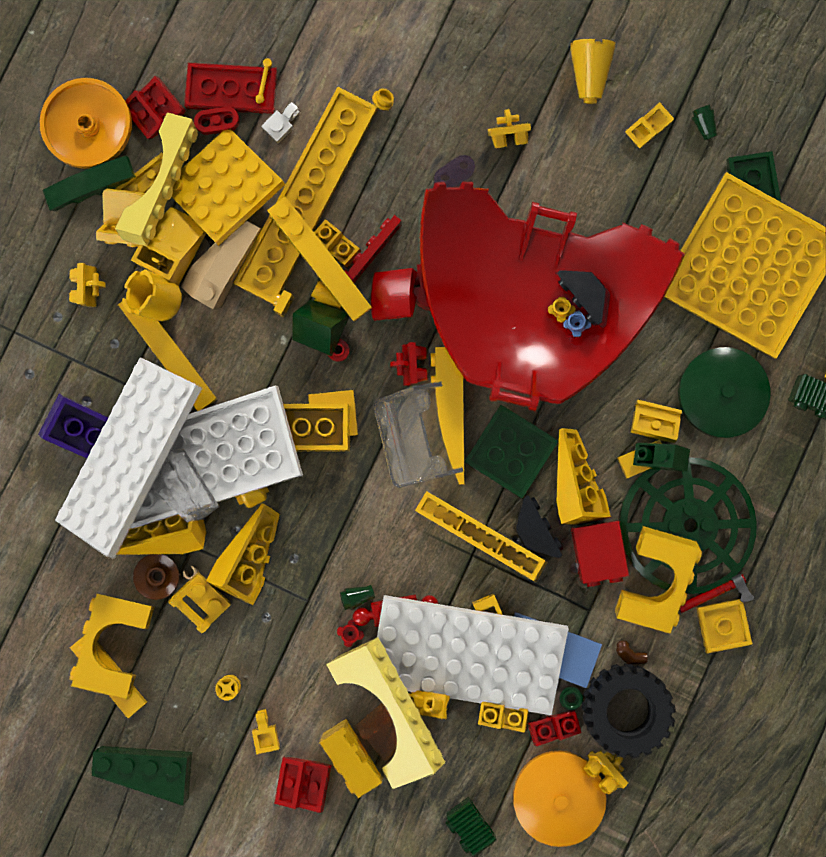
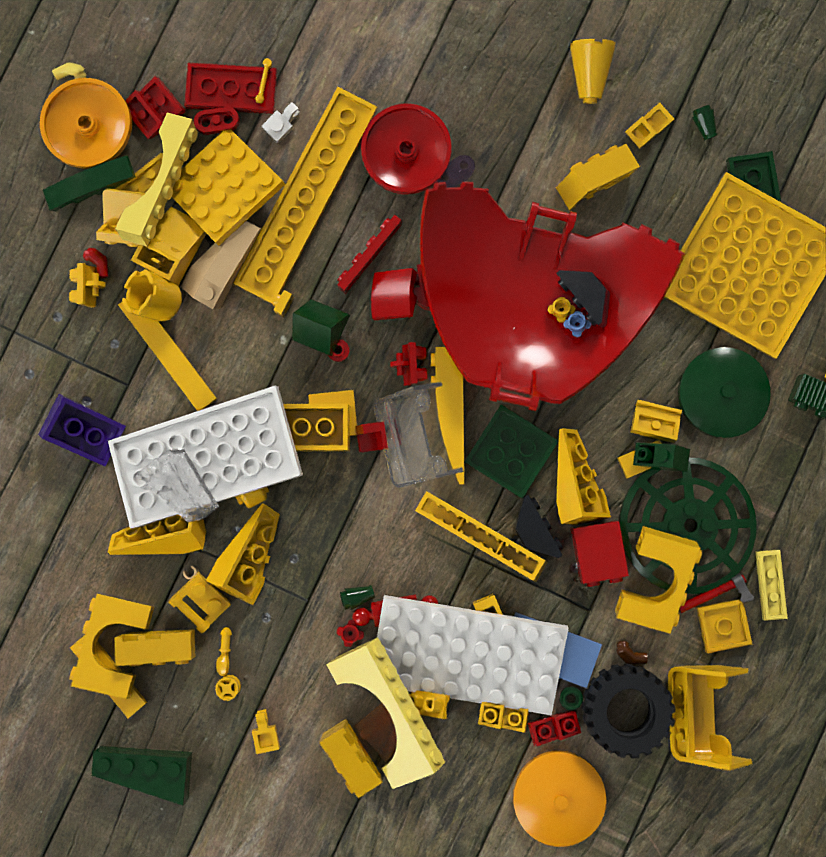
white plate [55,357,202,558] -> none
reddish brown dish [133,554,180,600] -> none
yellow slope [267,197,372,322] -> none
red slope [274,757,332,813] -> none
yellow cone [311,280,341,309] -> none
yellow slope [314,219,362,268] -> none
yellow plate [372,88,394,110] -> none
dark green brick [445,797,497,857] -> none
yellow hips [488,109,531,148] -> none
yellow hips [584,751,628,794] -> none
none -> light yellow arm [52,63,86,80]
none -> red arm [83,248,108,278]
none -> yellow wedge [115,629,196,666]
none -> yellow piece [216,627,232,676]
none -> red panel [355,421,388,453]
none -> red dish [361,104,452,194]
none -> yellow wedge [556,144,640,210]
none -> yellow windscreen [668,665,752,770]
none -> light yellow tile [755,550,788,621]

